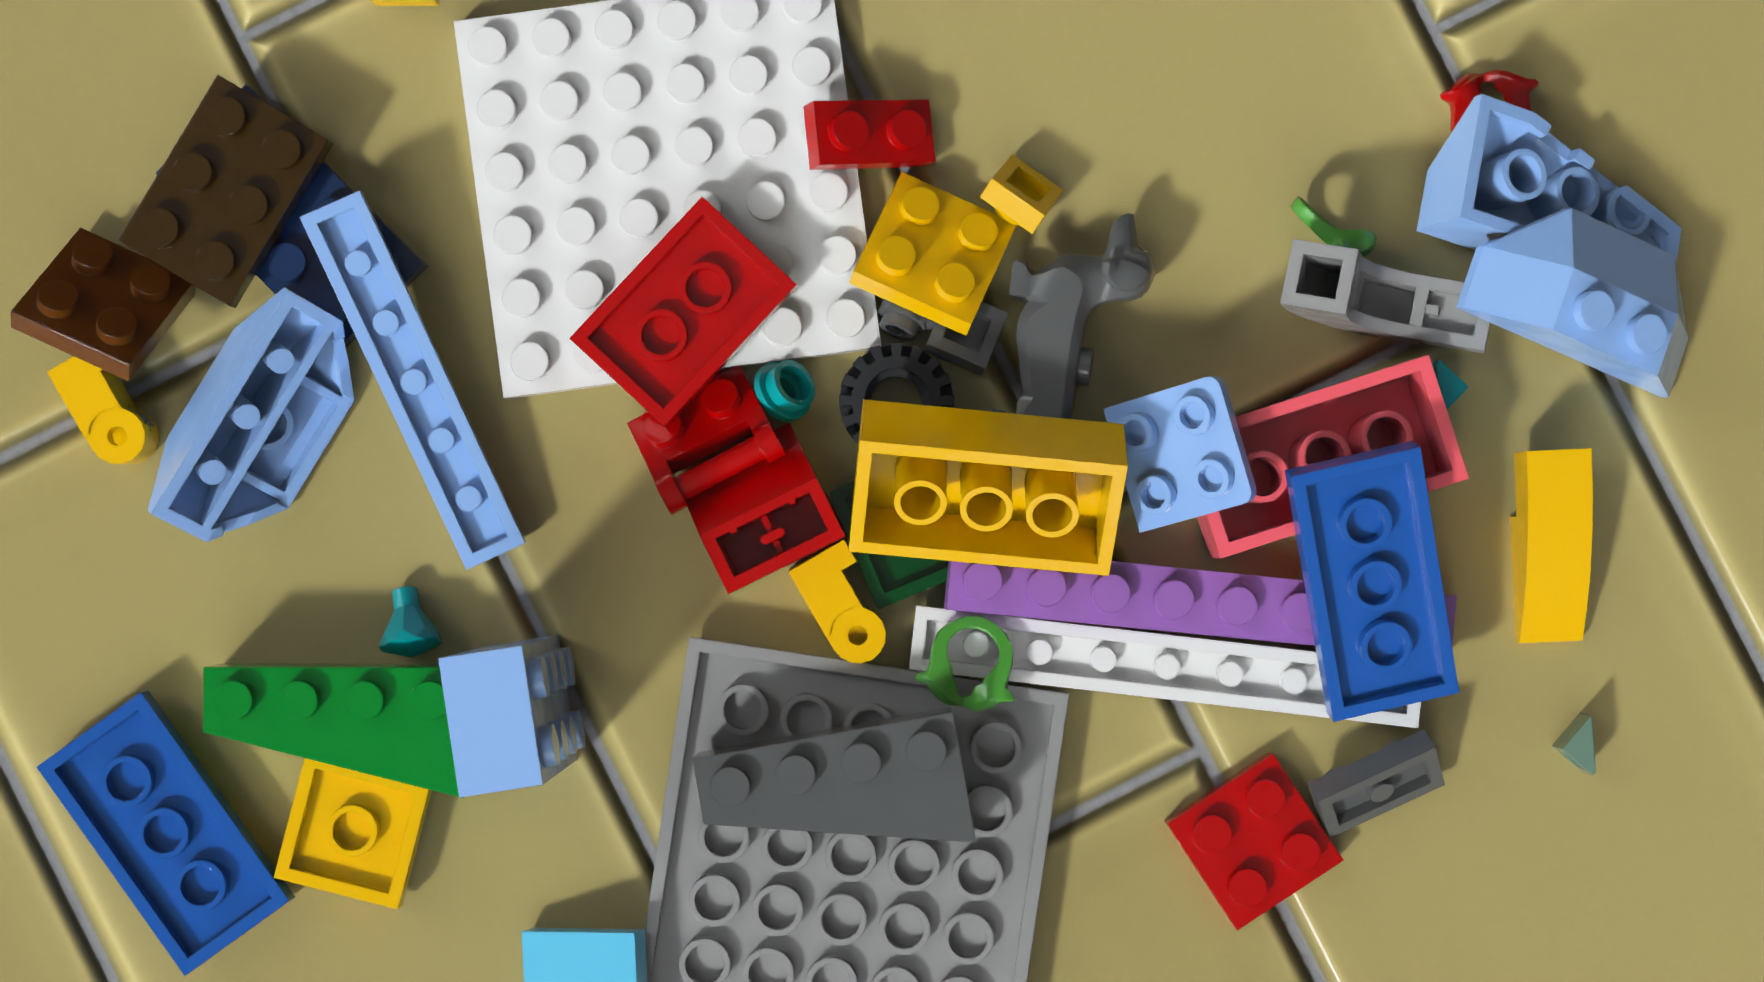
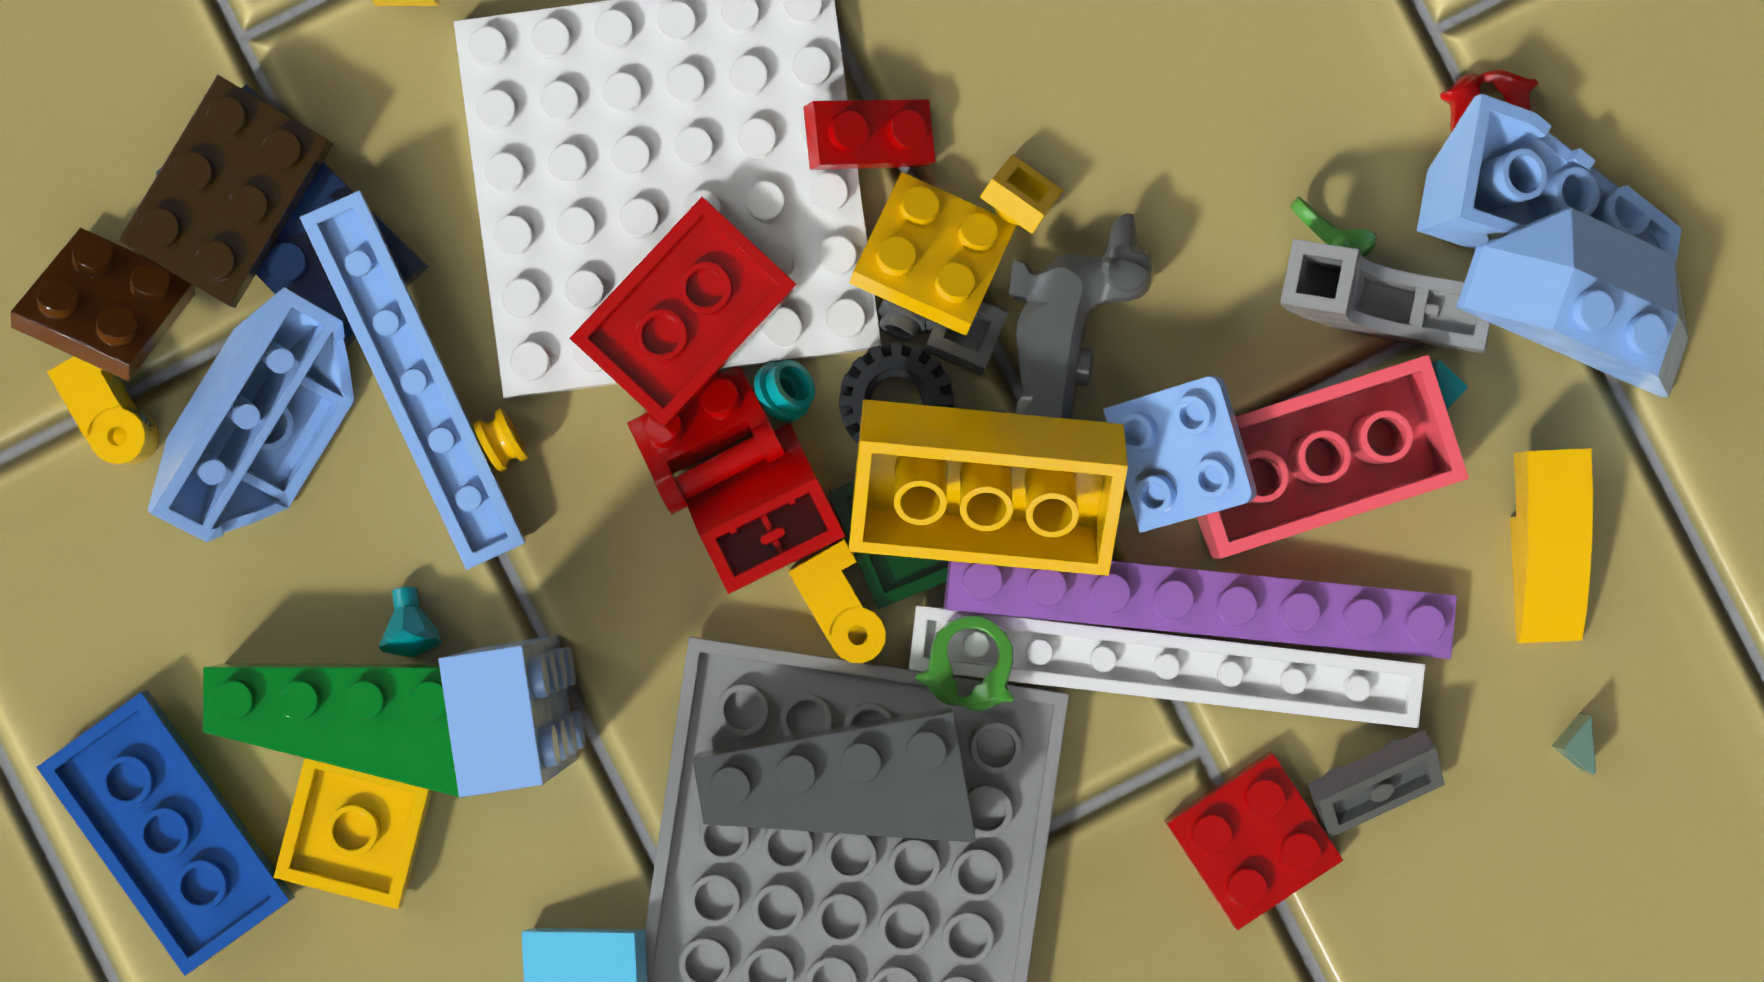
blue plate [1285,441,1459,722] -> none
none -> yellow bush [473,408,529,473]

